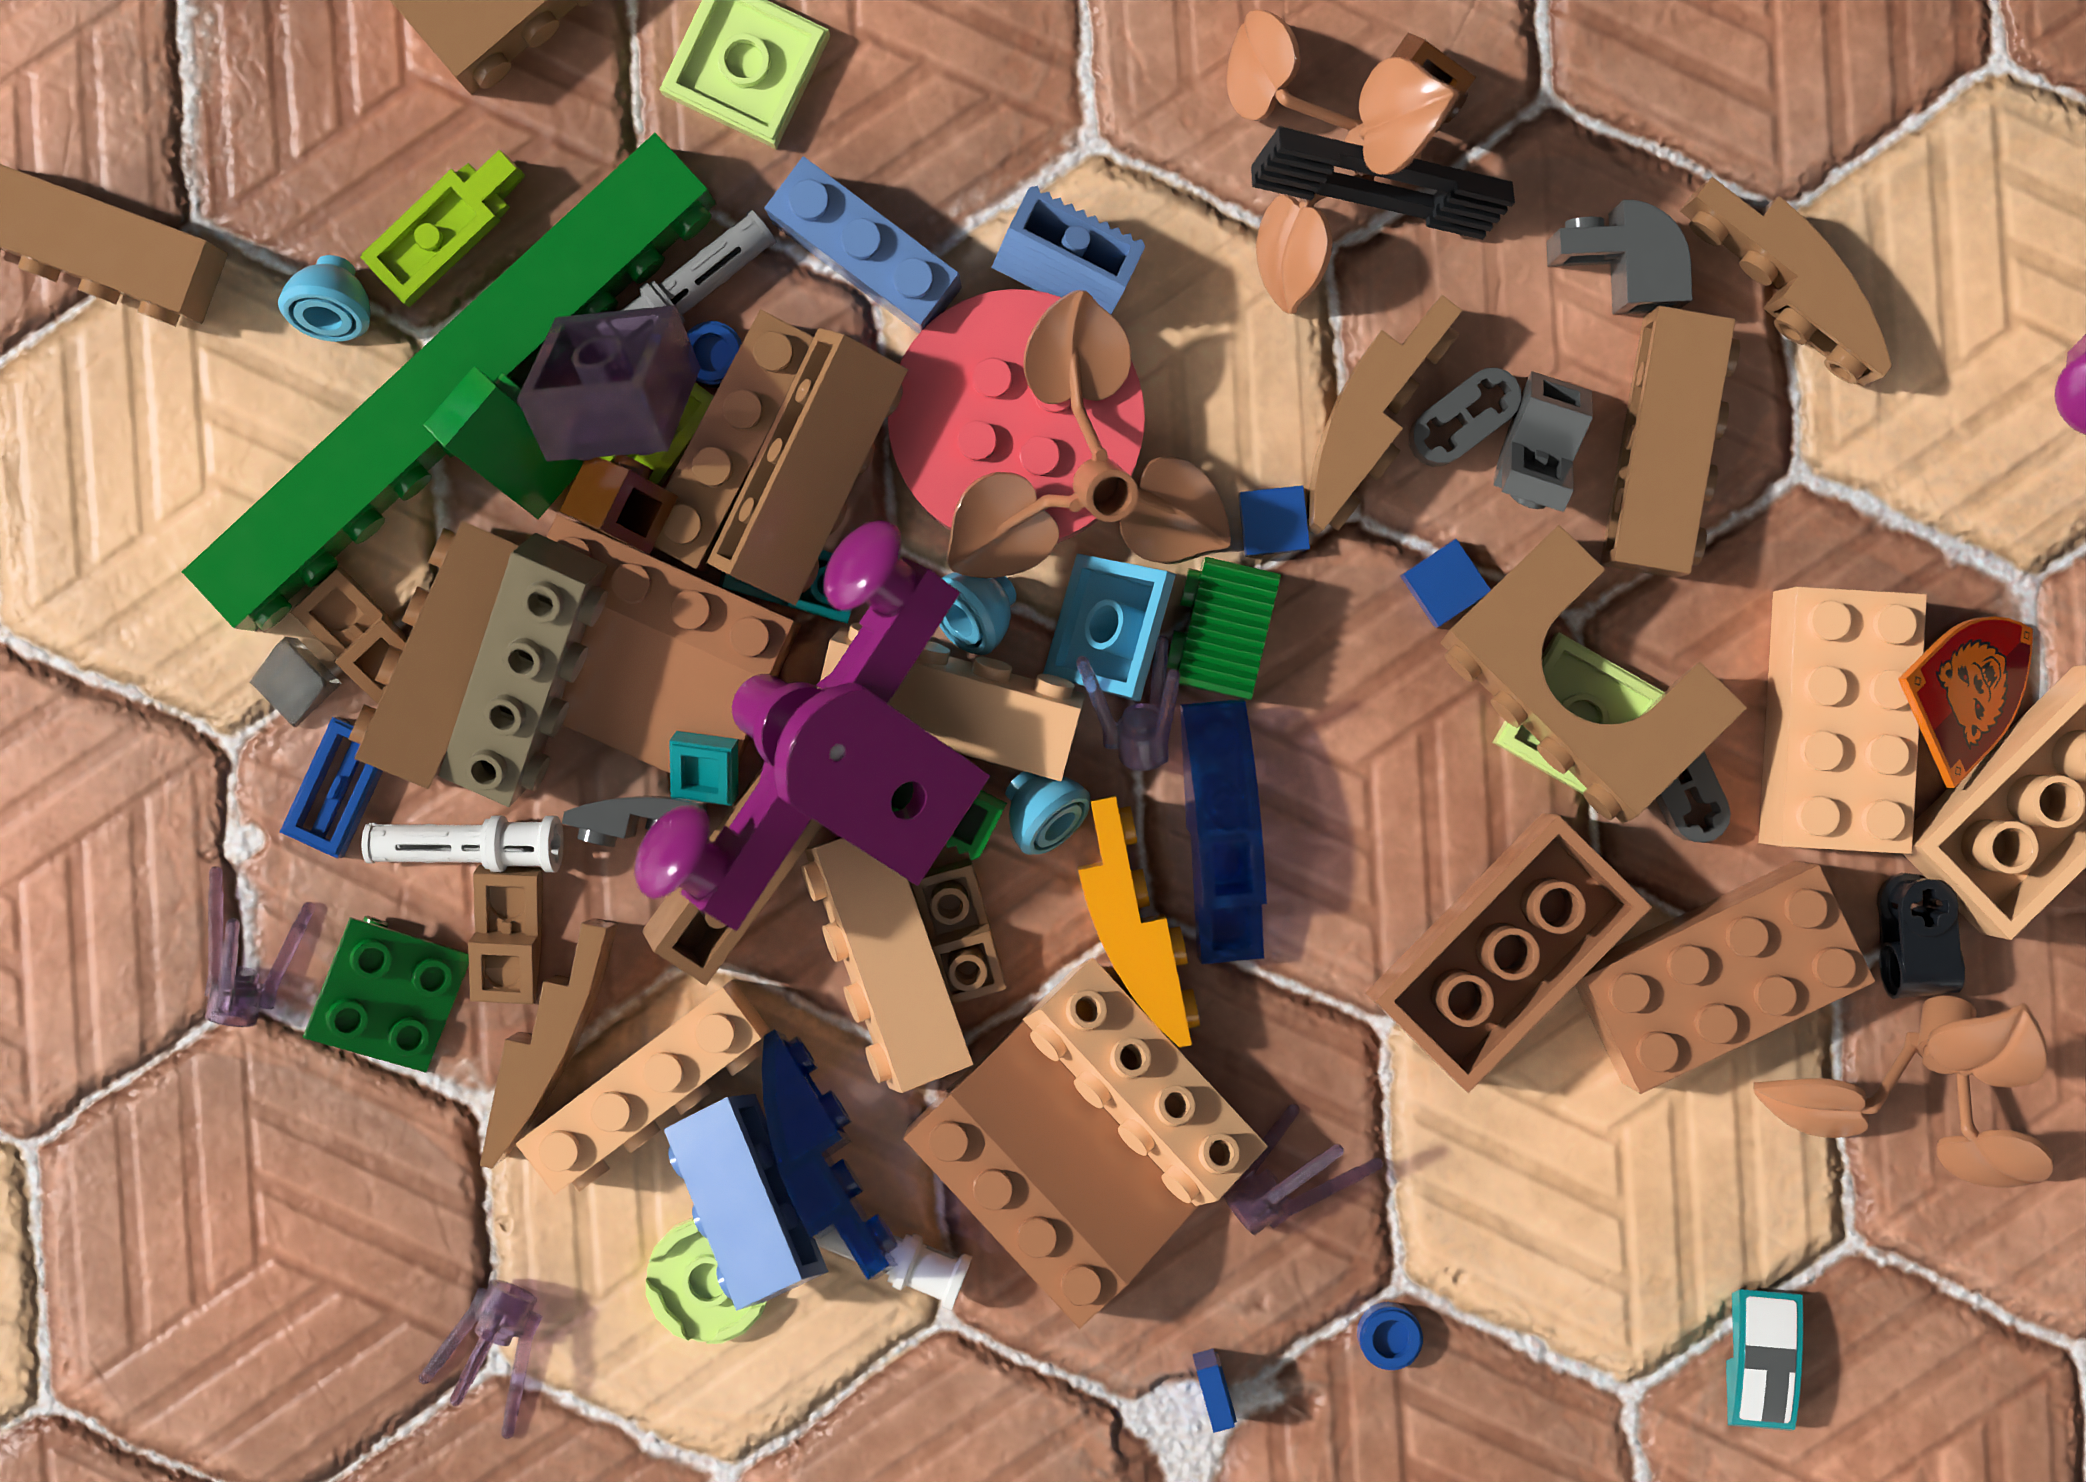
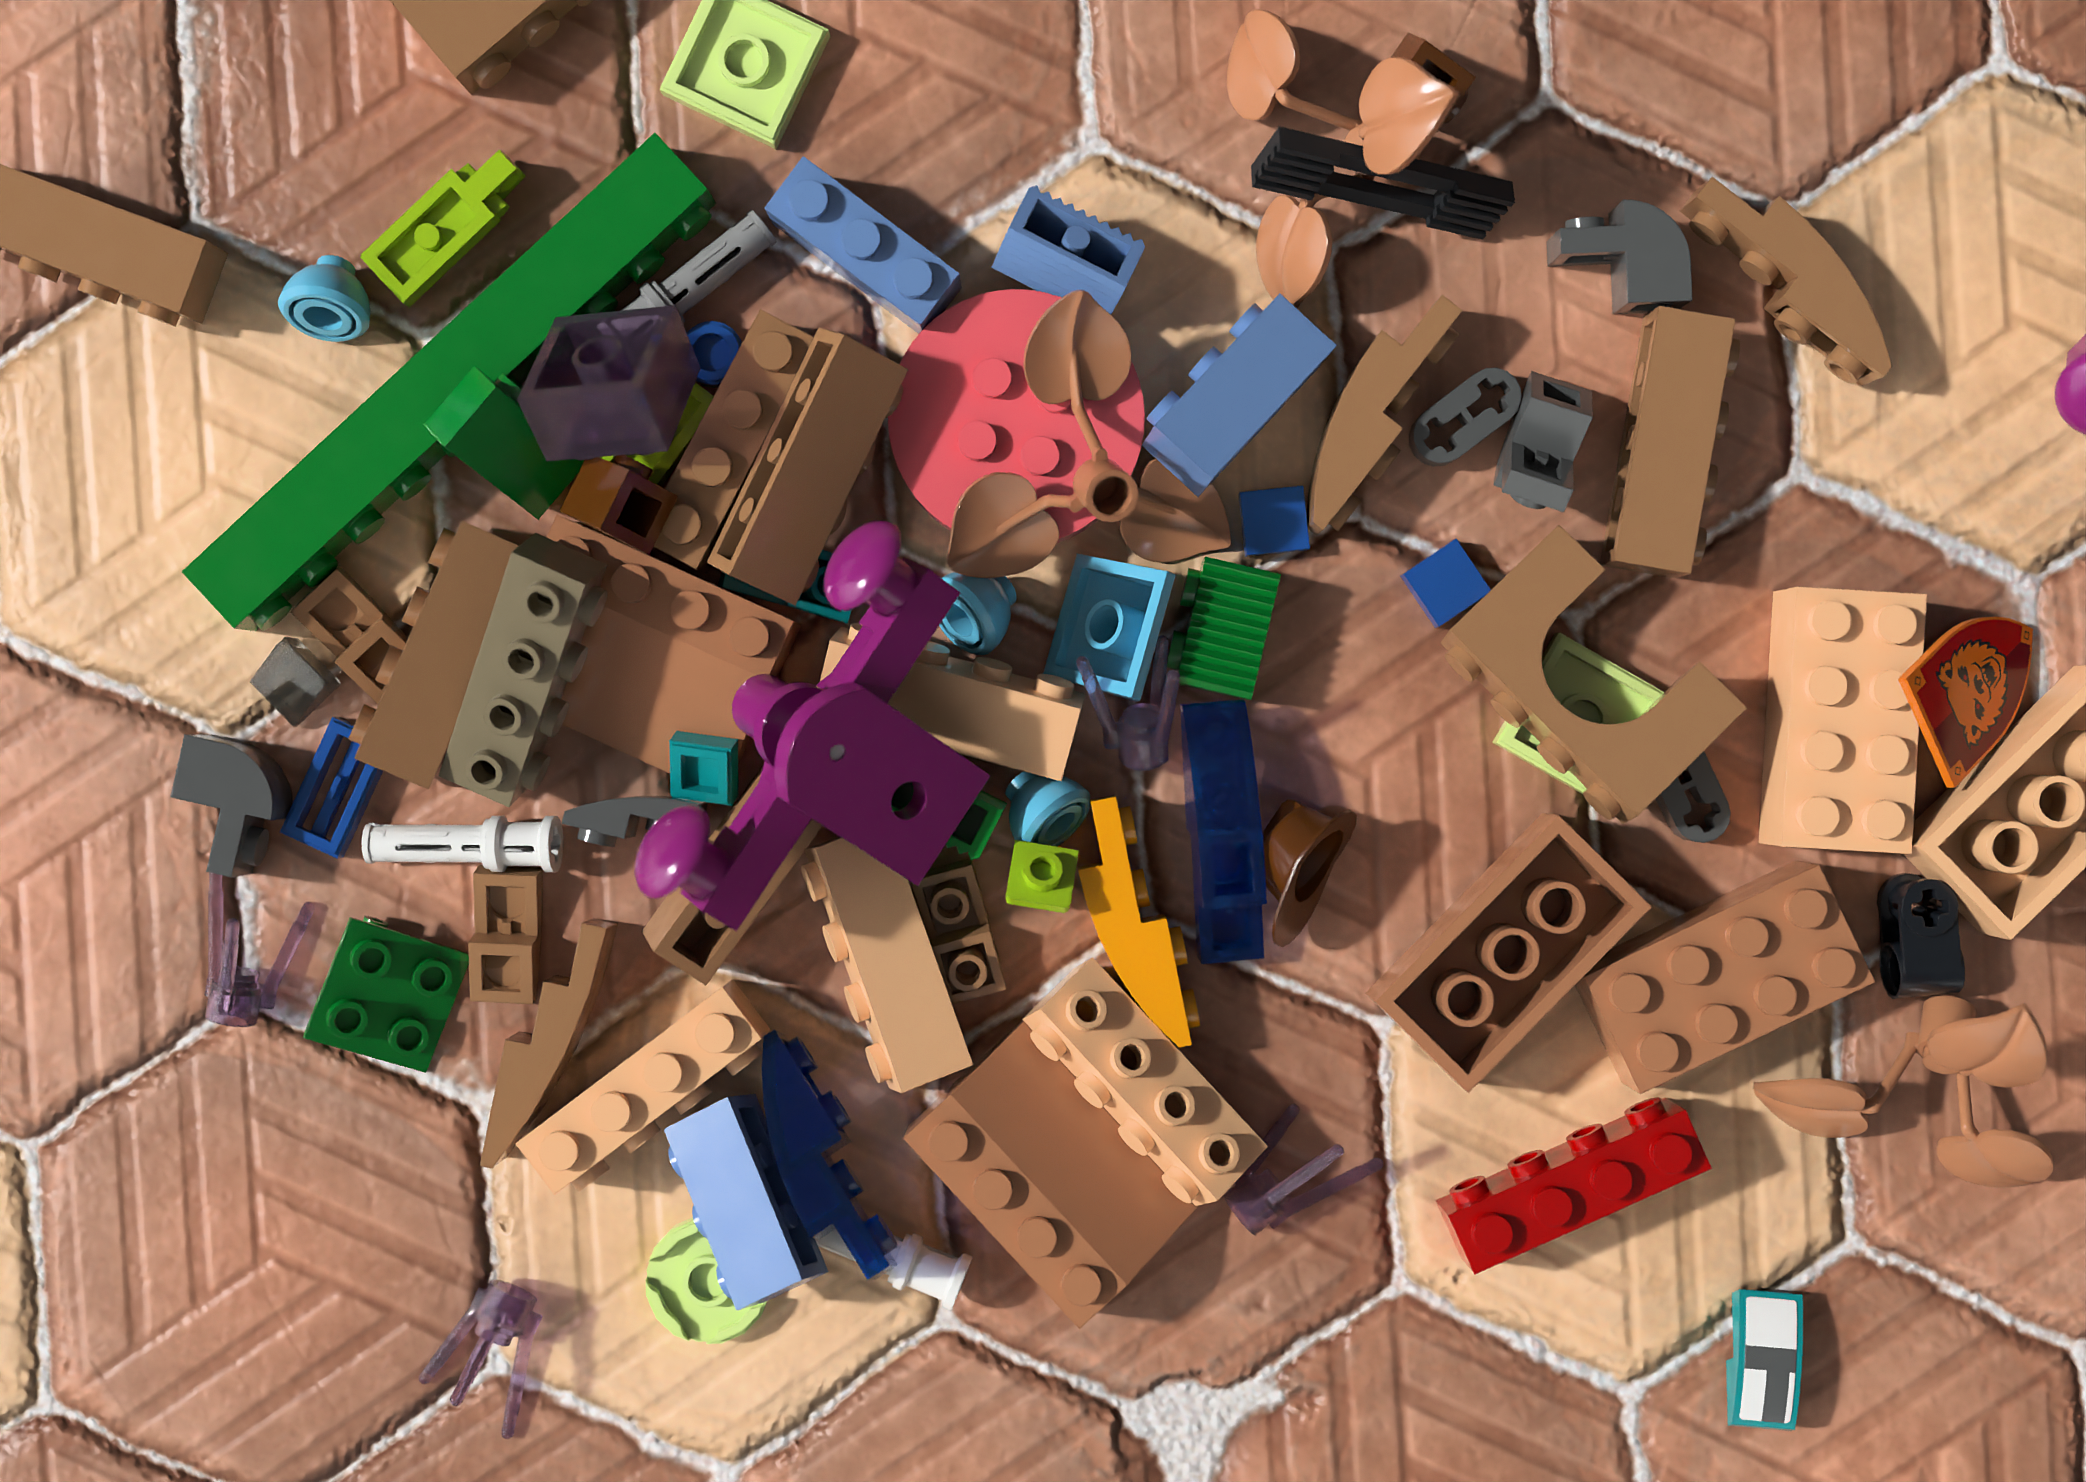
blue tile [1192,1348,1237,1433] -> none
blue tile [1357,1302,1423,1370] -> none
none -> dark grey brick [170,734,293,877]
none -> lime bracket [1005,840,1079,913]
none -> medium blue brick [1142,294,1337,497]
none -> reddish brown piece [1256,799,1357,947]
none -> red brick [1435,1097,1712,1275]

